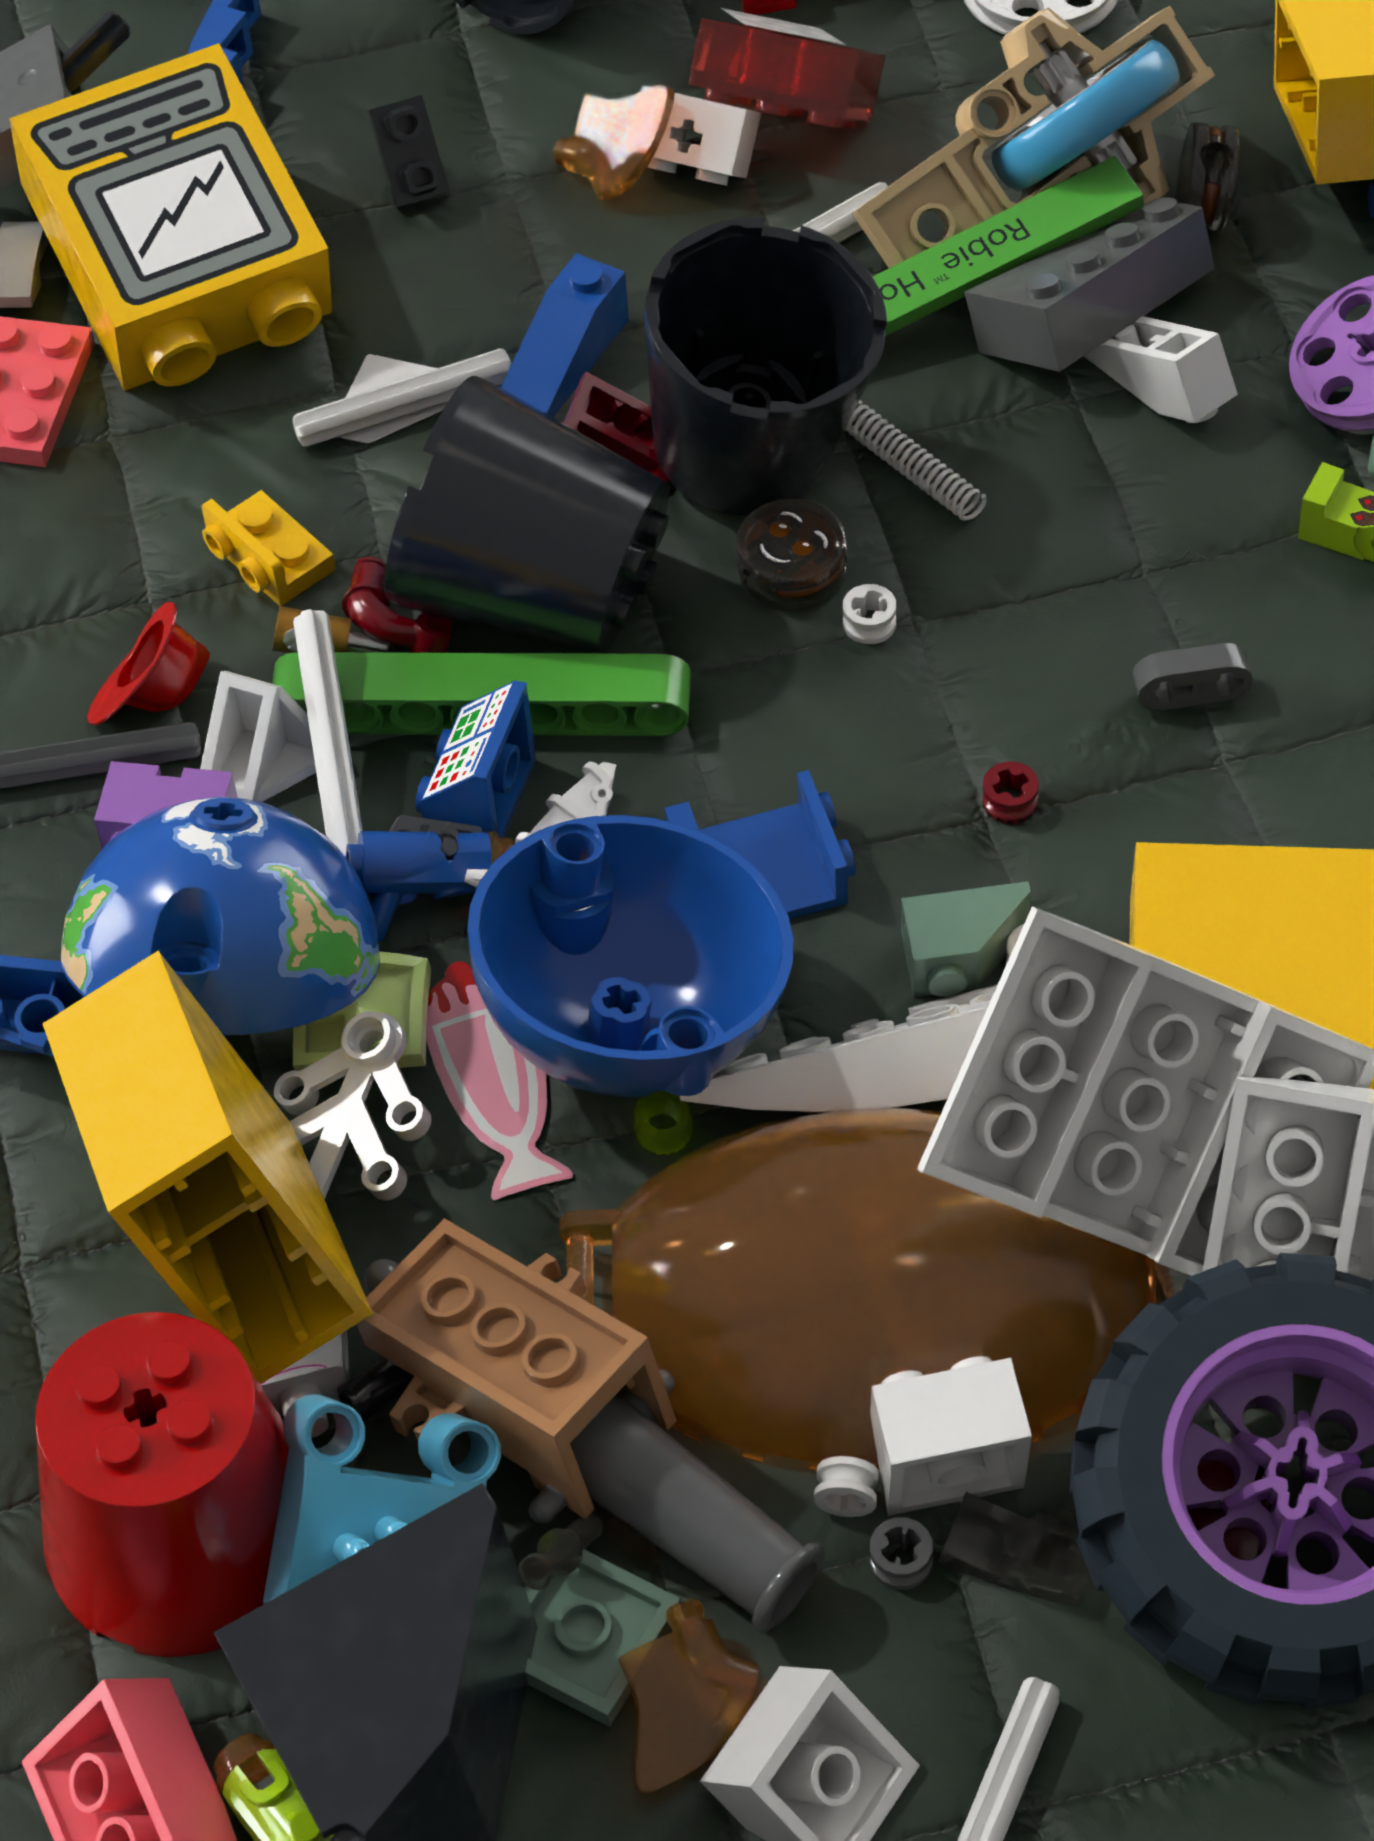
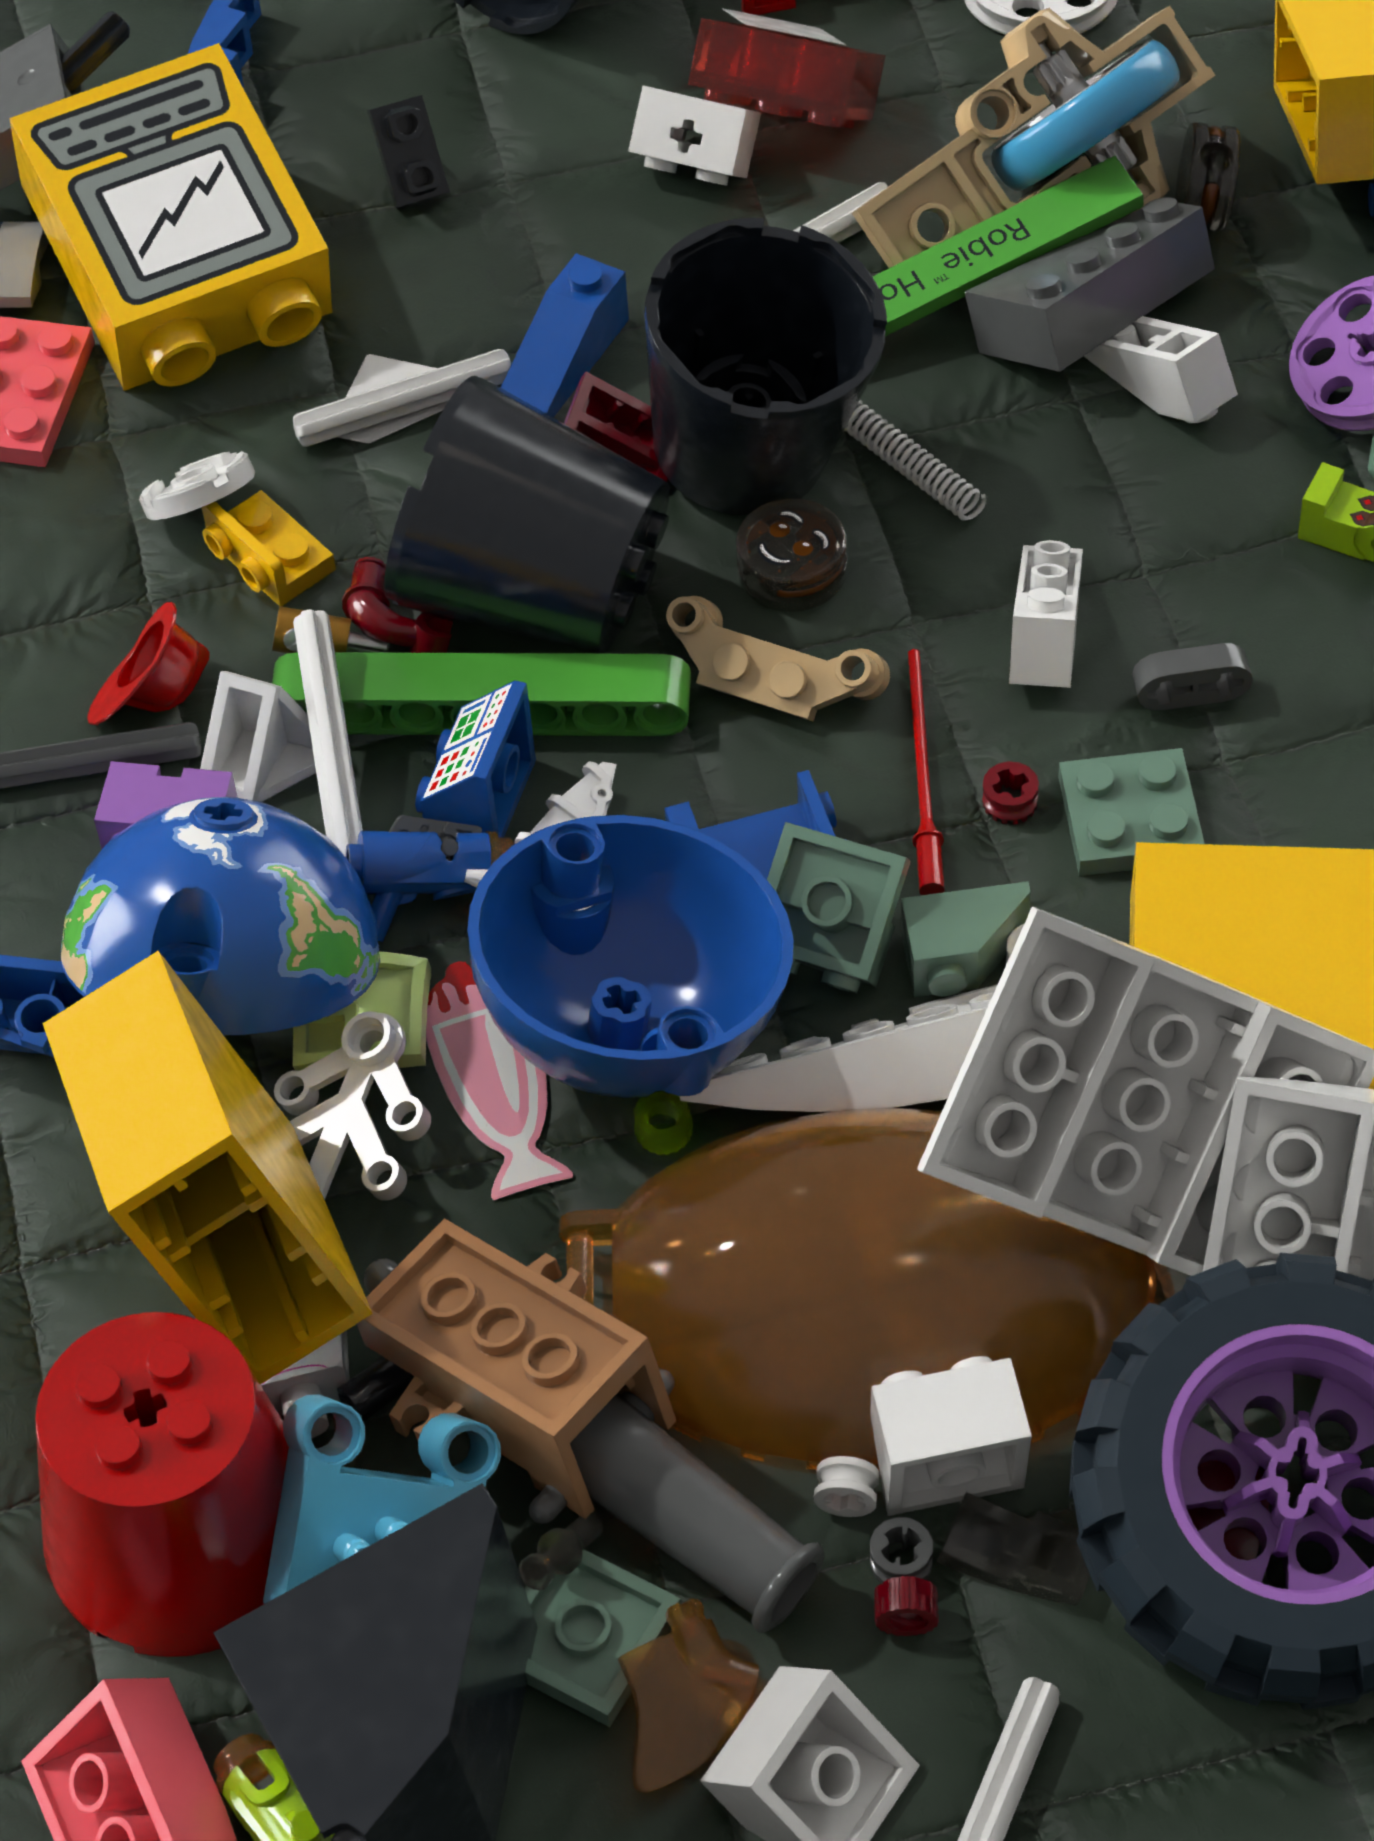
clear orange arm [553,85,675,200] -> none
white bush [843,584,896,644] -> none
none -> white tile [139,451,255,520]
none -> tan plate [666,596,890,722]
none -> sand green plate [767,822,911,994]
none -> dark red axle [874,1576,939,1636]
none -> red piece [908,649,945,895]
none -> white slope [1009,540,1083,688]
none -> sand green plate [1058,748,1205,876]

